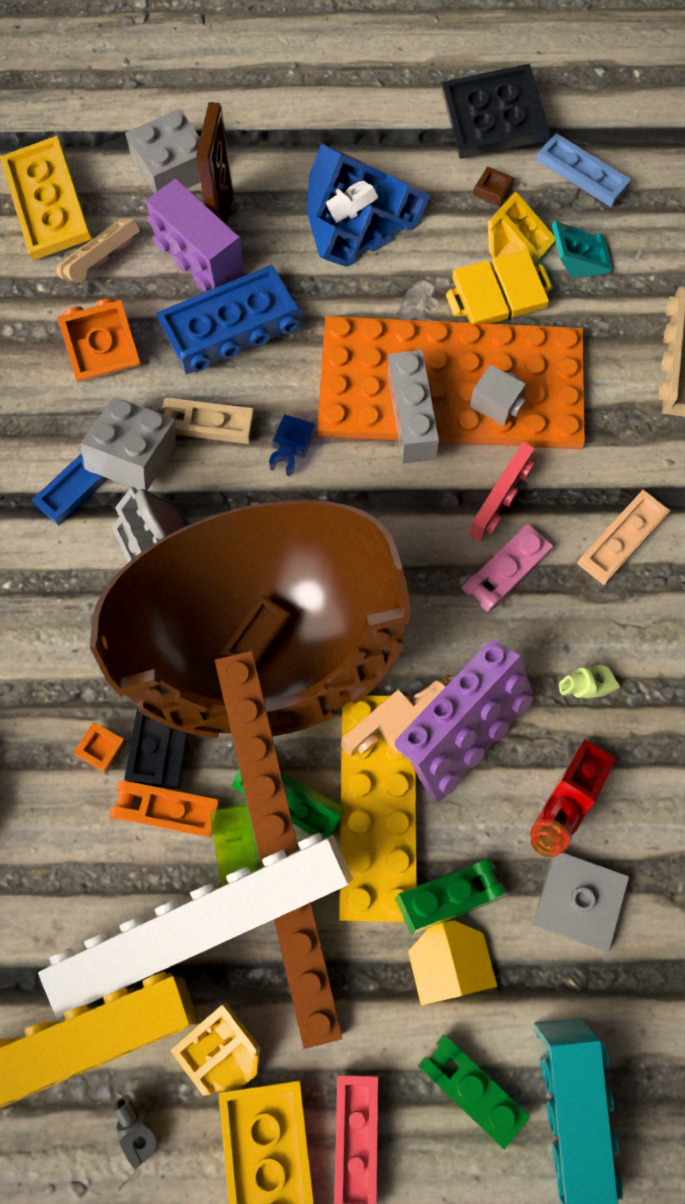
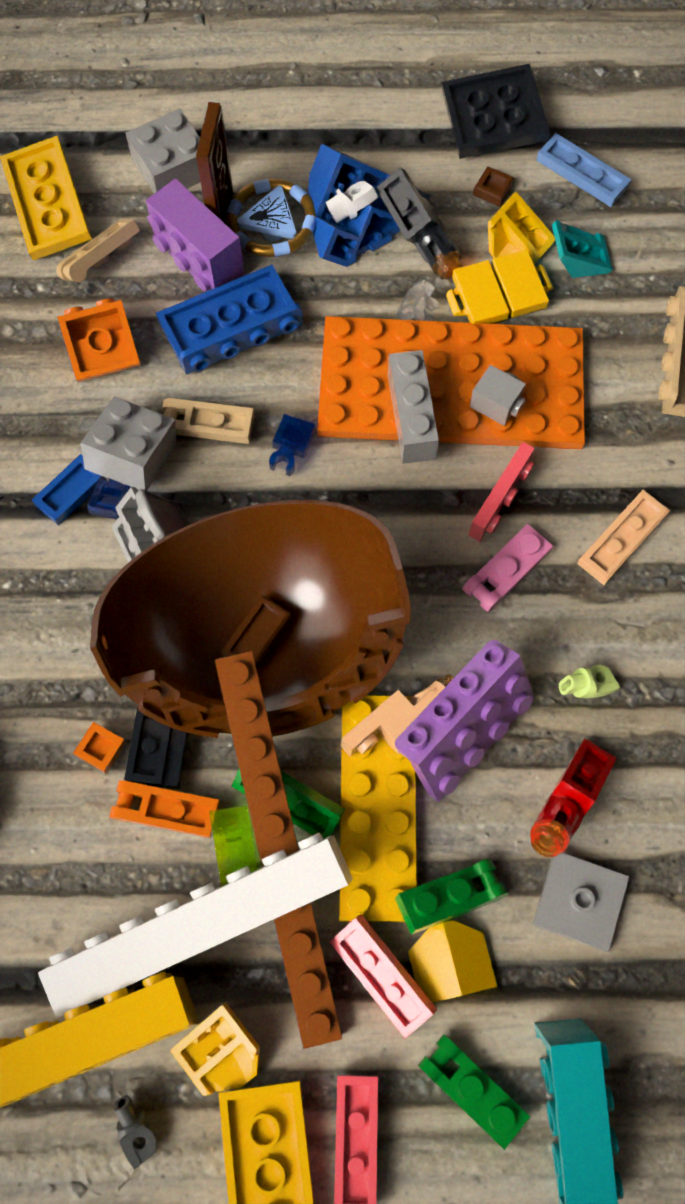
none -> clear blue plate [87,478,131,520]
none -> piece [226,178,316,257]
none -> plate [329,914,438,1038]
none -> black plate [376,167,463,280]

